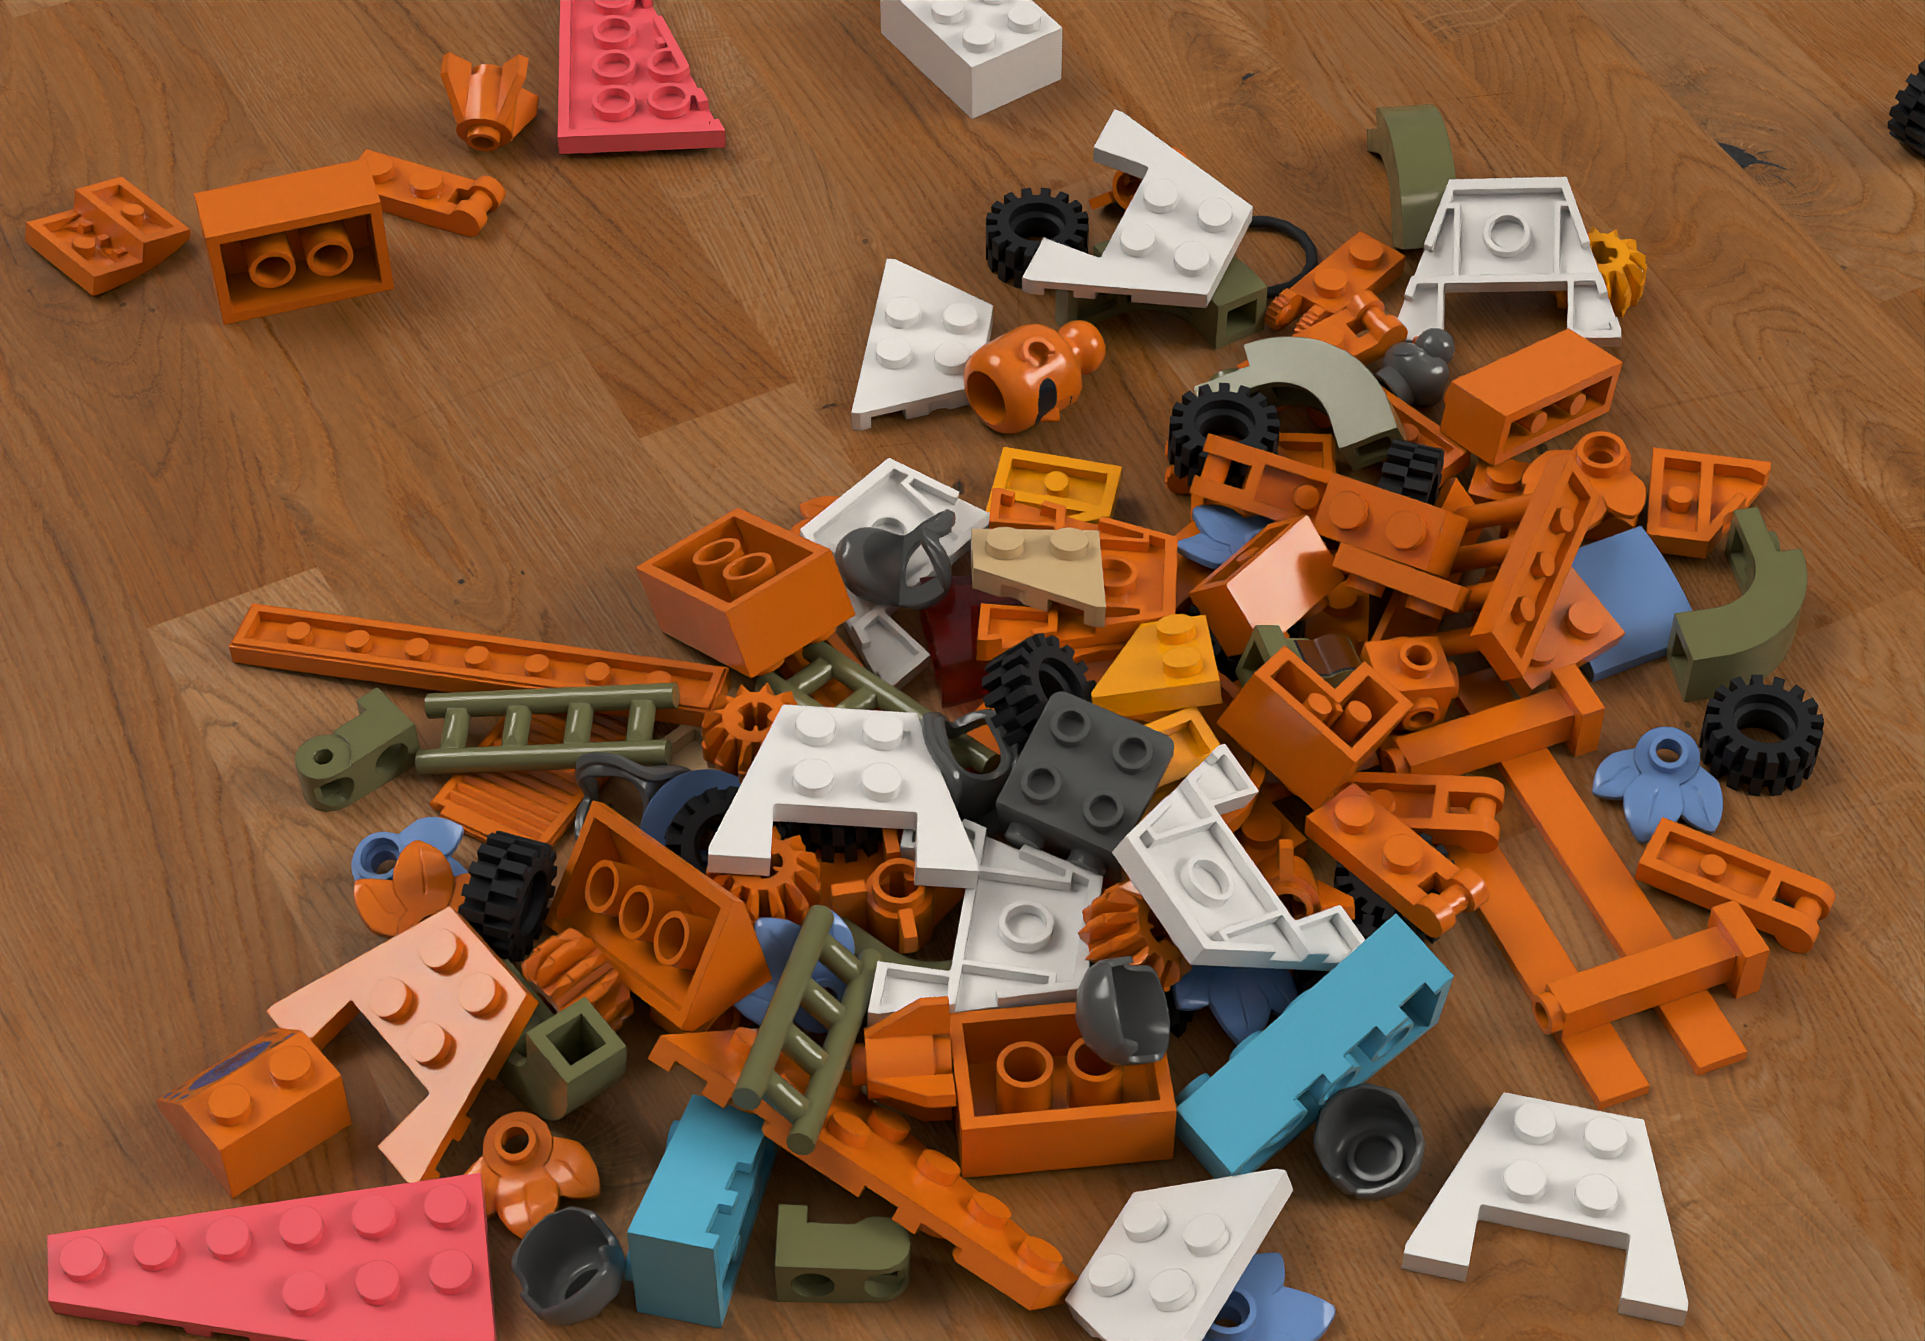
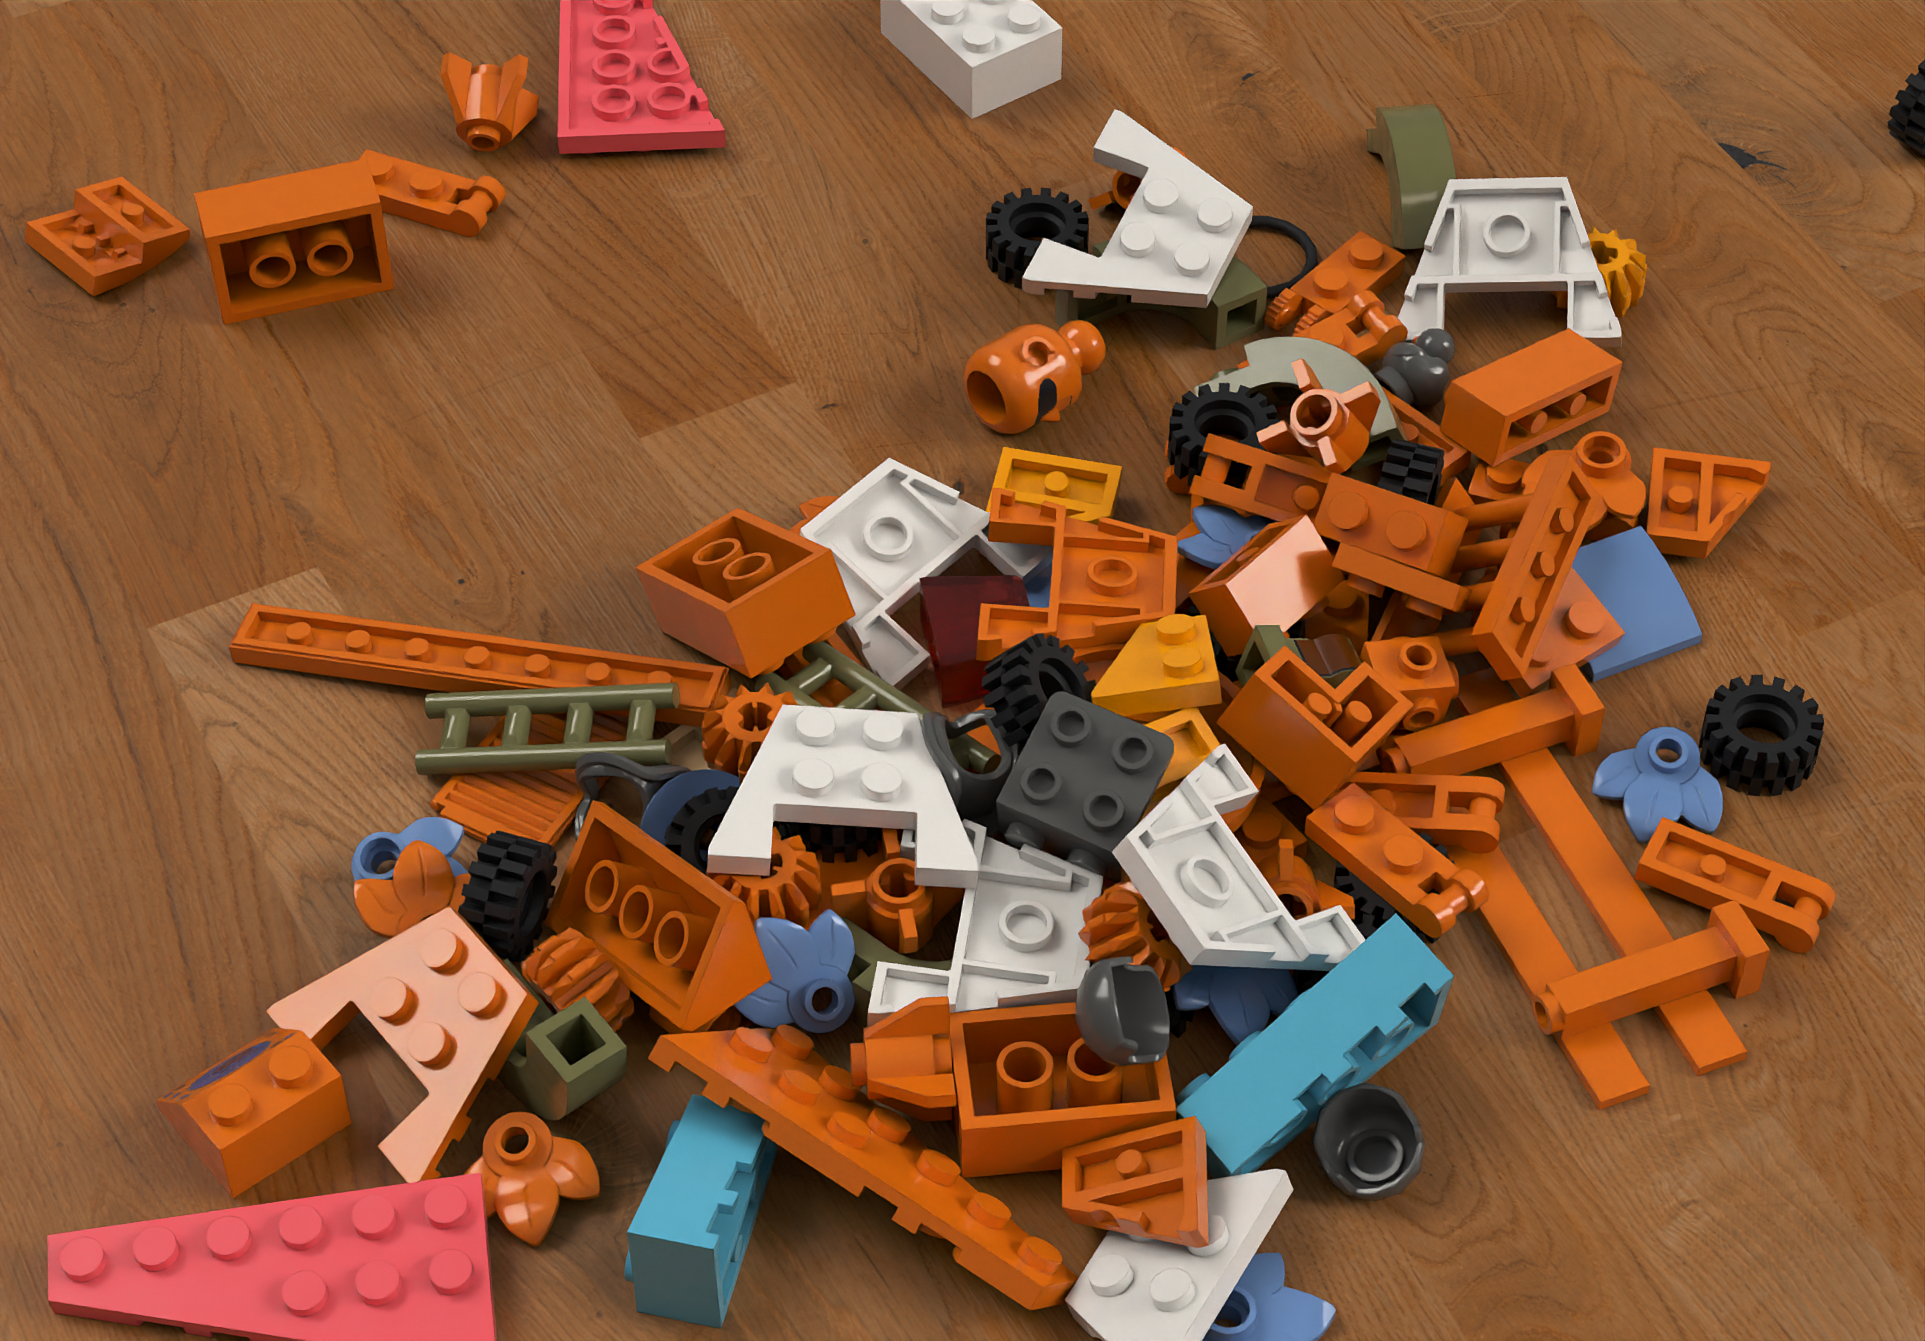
olive leg [295,687,420,812] -> none
dark grey hair [511,1206,626,1326] -> none
olive bar [732,905,885,1155] -> none
olive leg [775,1204,911,1303] -> none
dark grey piece [835,509,956,610] -> none
white wing [851,259,993,430] -> none
tan wing [971,527,1106,627] -> none
white wing [1401,1092,1689,1327] -> none
olive arch [1666,507,1807,702] -> none
none -> orange wing [1062,1116,1209,1248]
none -> orange brick [1256,358,1381,474]

